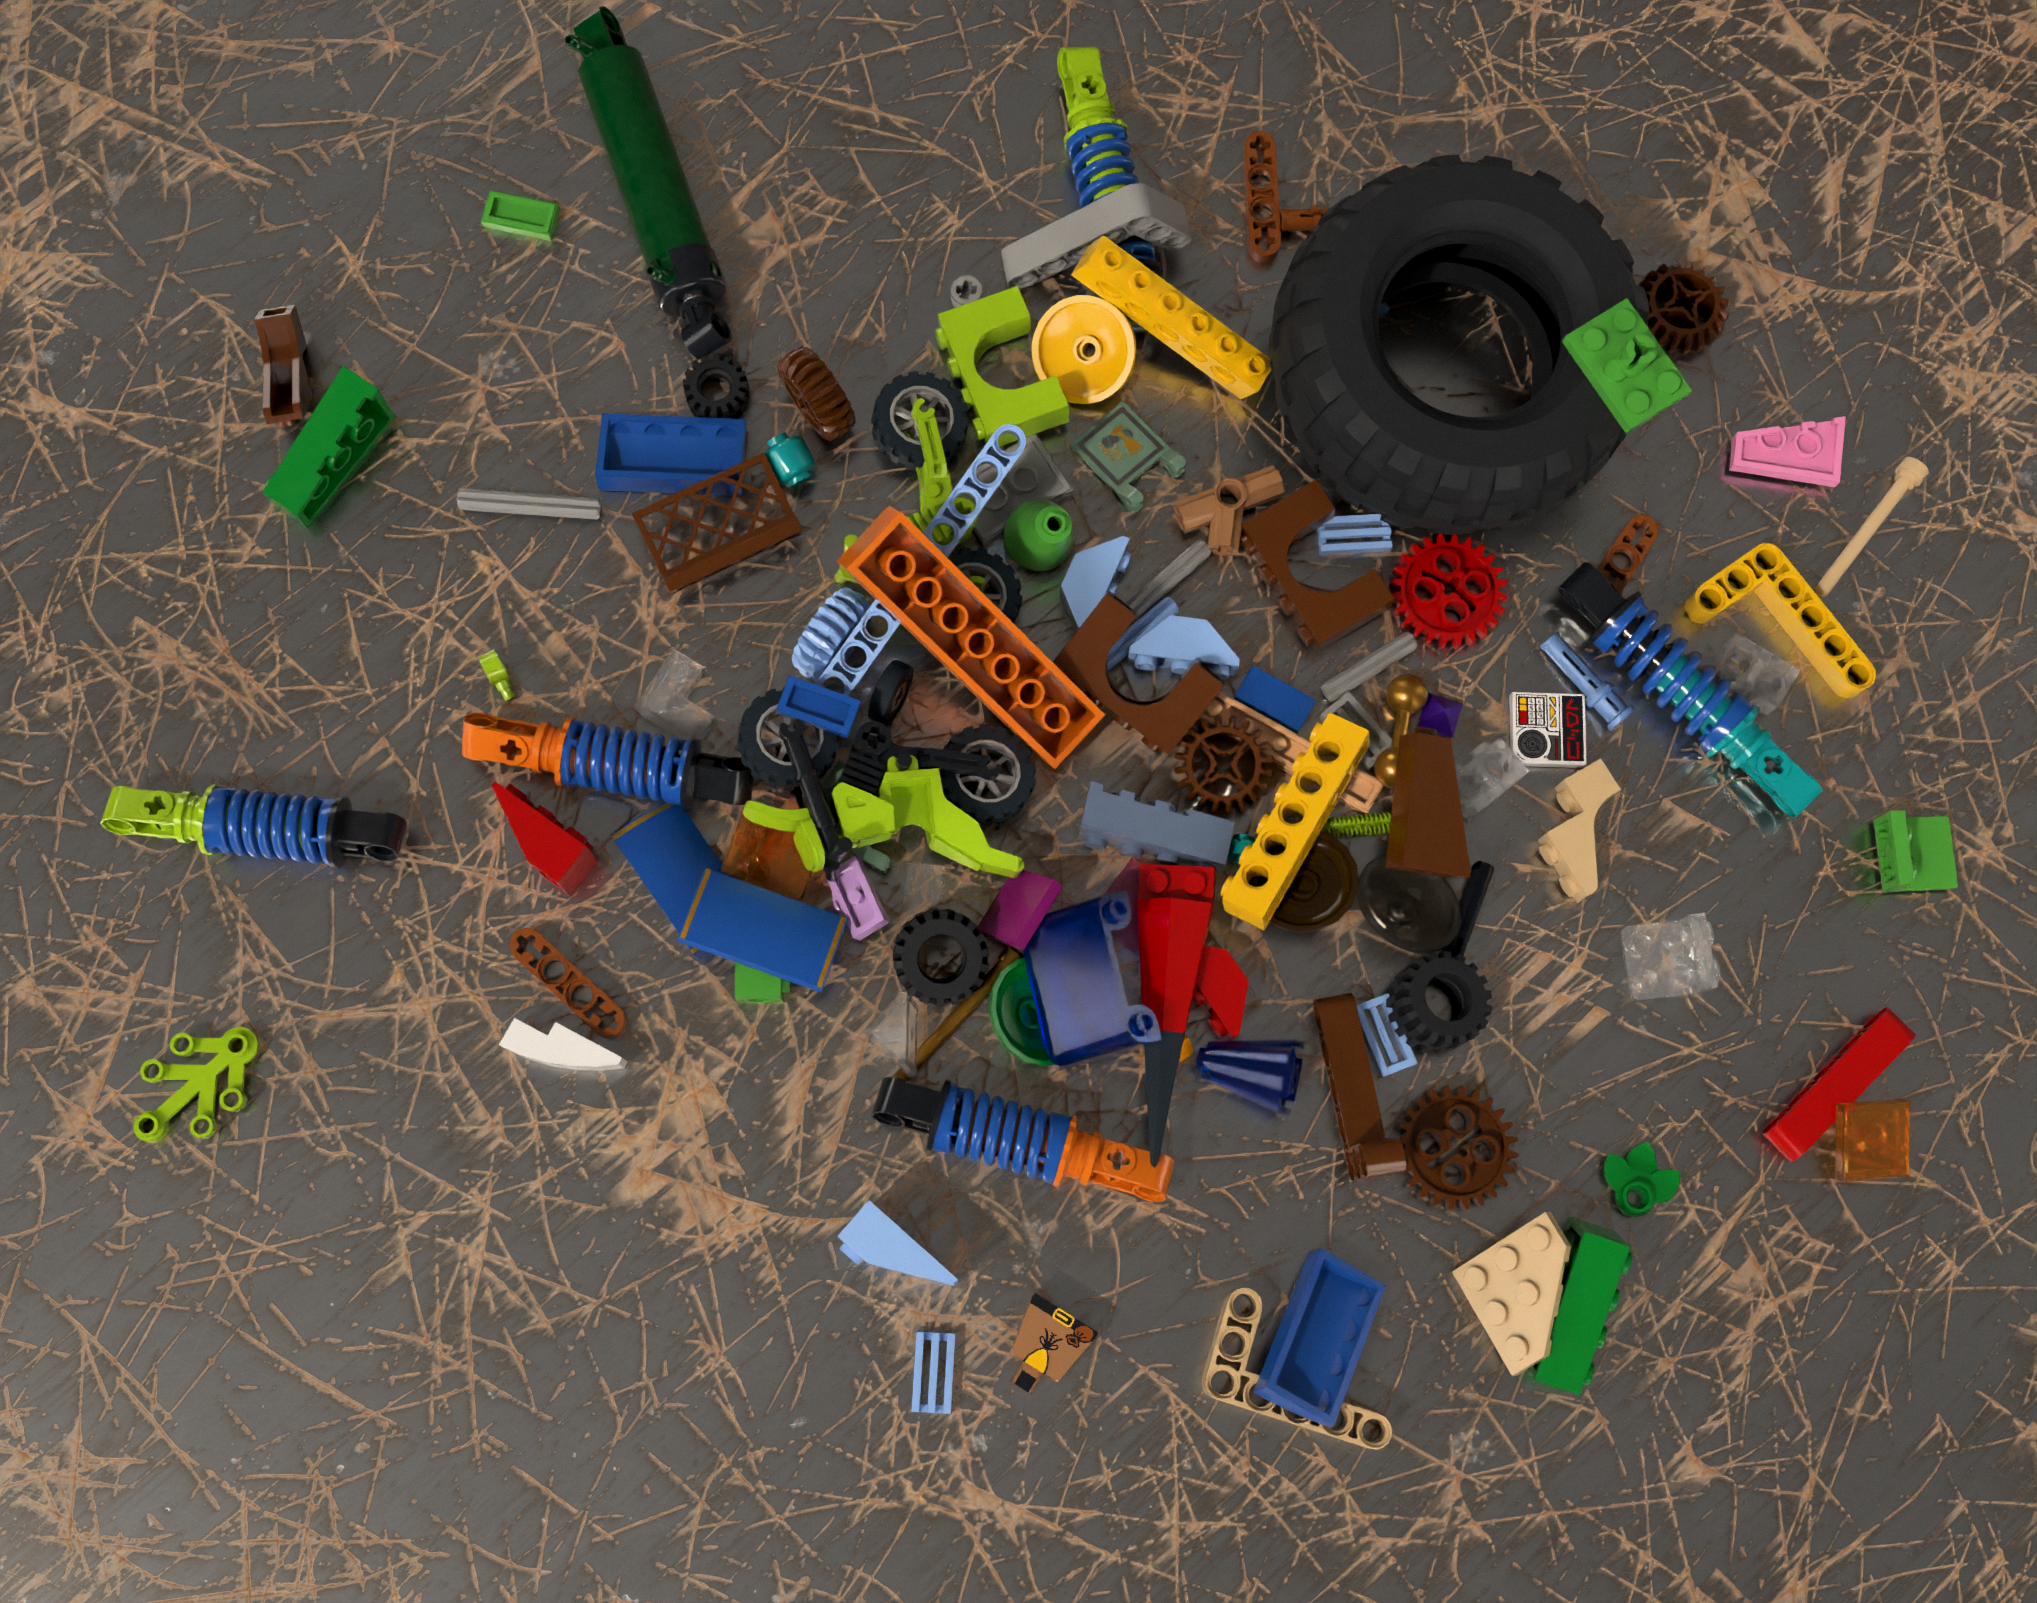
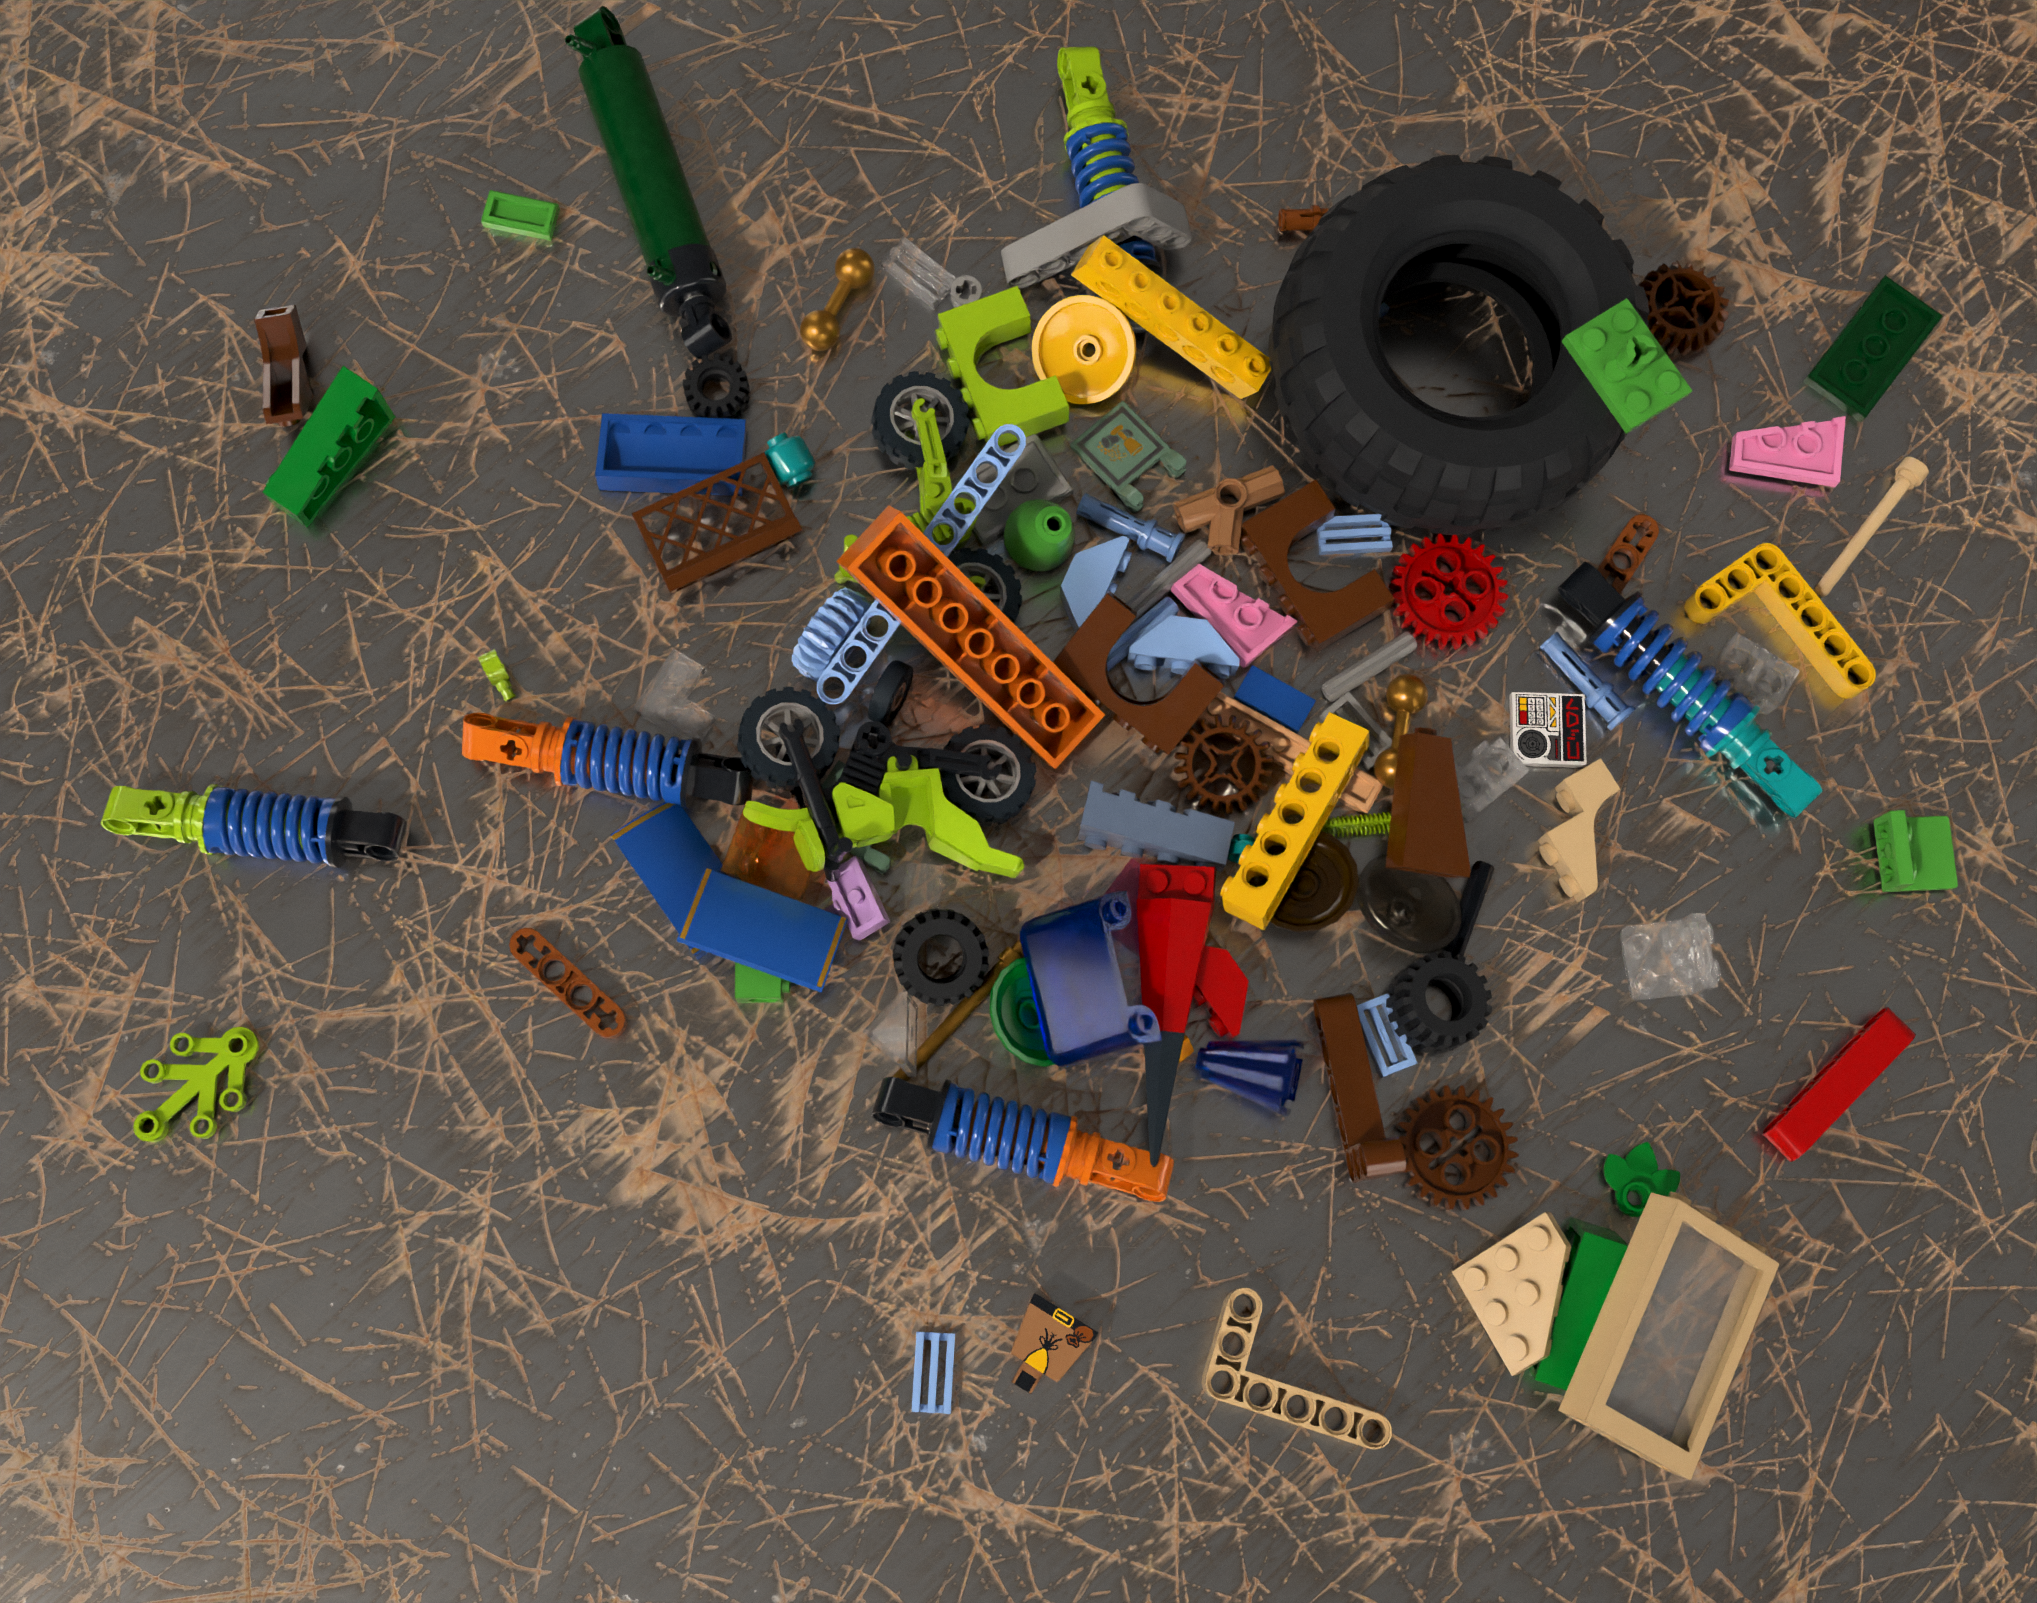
light grey axle [457,488,602,520] -> none
red slope [491,781,598,896] -> none
white slope [499,1018,628,1071] -> none
blue tile [776,675,861,738] -> none
reddish brown gear [777,346,856,441] -> none
light blue slope [838,1200,959,1287] -> none
magenta tile [977,870,1063,950] -> none
dark orange beam [1243,131,1281,263] -> none
blue slope [1253,1248,1386,1427] -> none
dark purple slope [1417,692,1463,738] -> none
clear orange tile [1835,1098,1910,1182] -> none
none -> pearl gold piece [800,248,875,351]
none -> clear tile [881,236,956,309]
none -> medium blue pin [1076,493,1185,563]
none -> bright pink wing [1171,564,1298,668]
none -> window [1558,1192,1779,1481]
none -> dark green tile [1803,275,1943,423]

